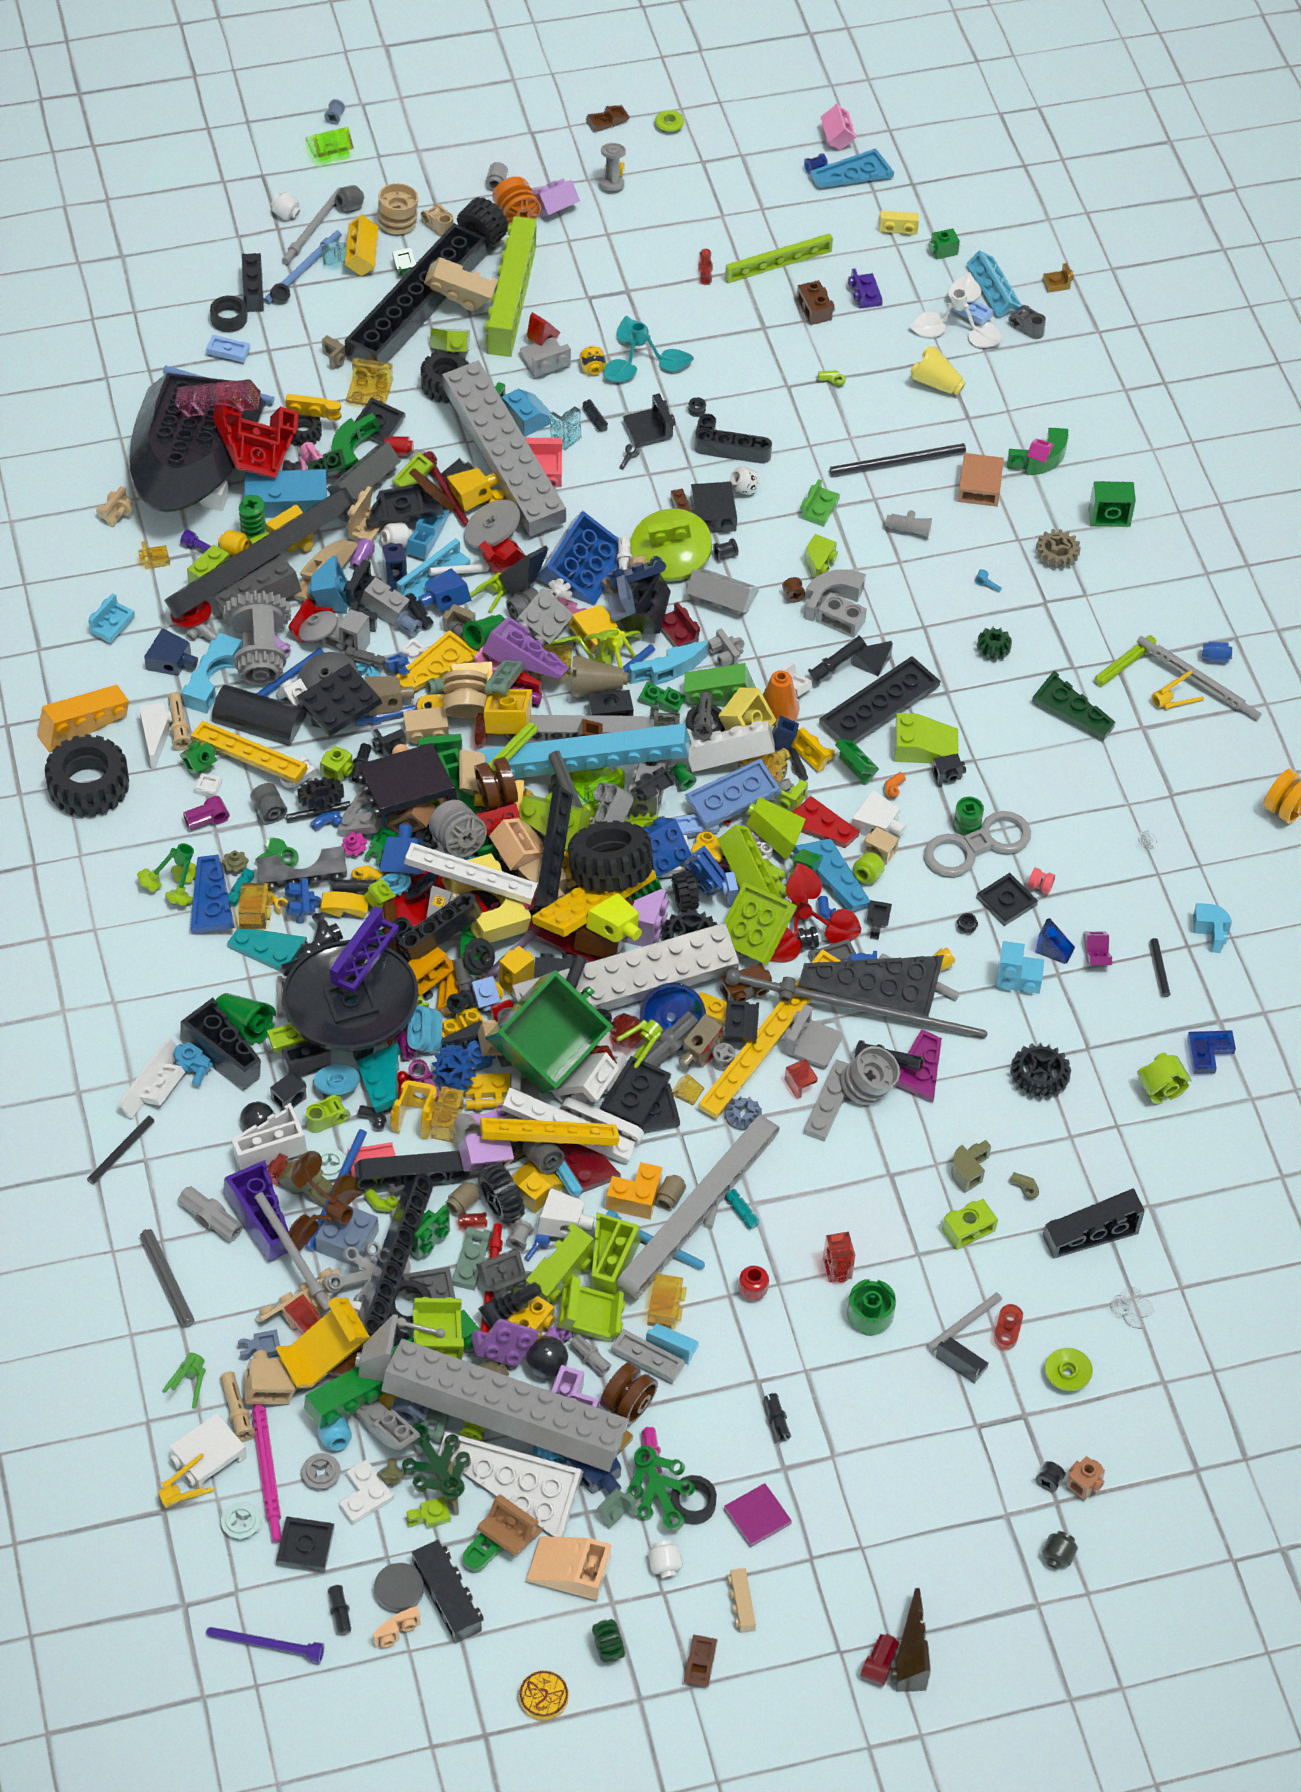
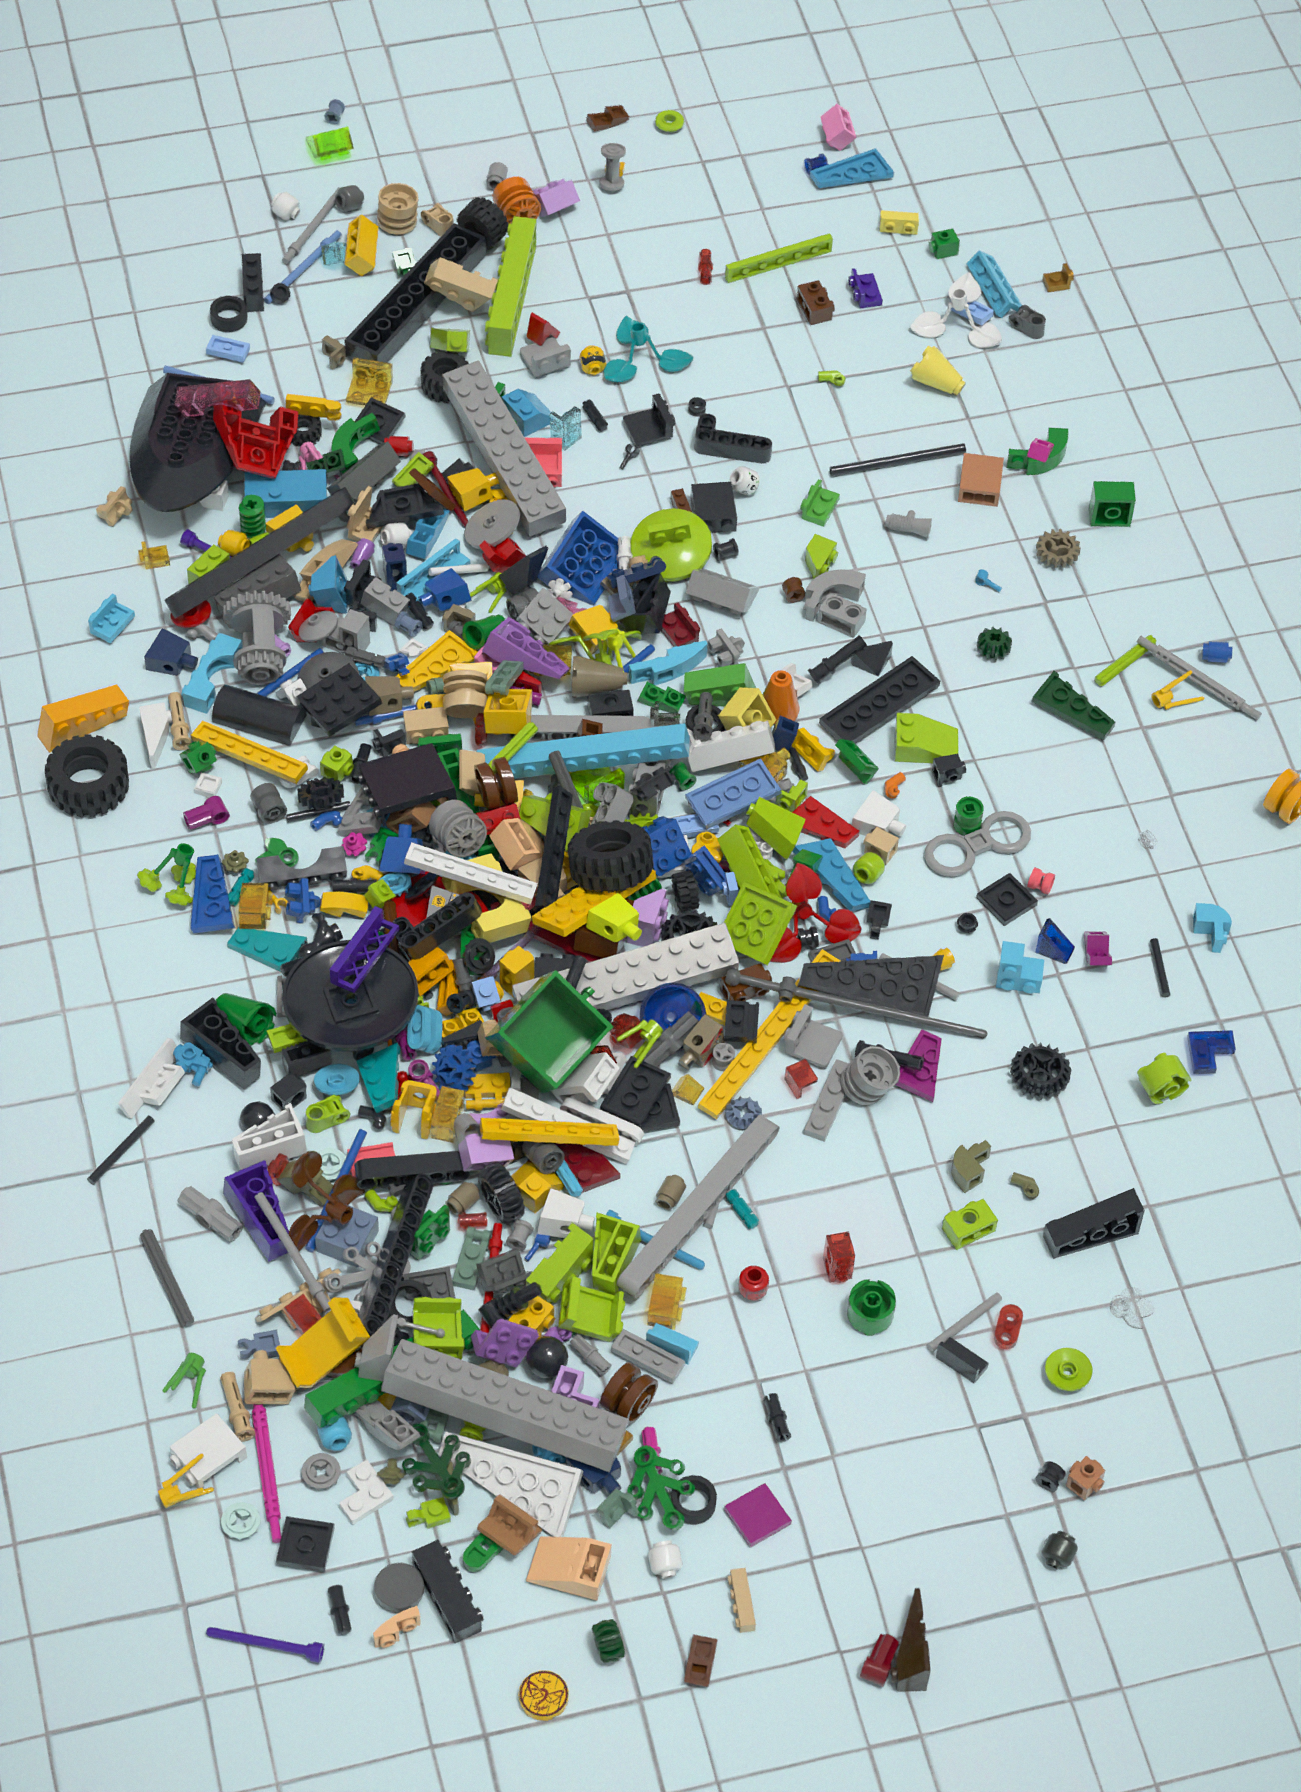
light orange brick [606,1162,663,1220] -> none

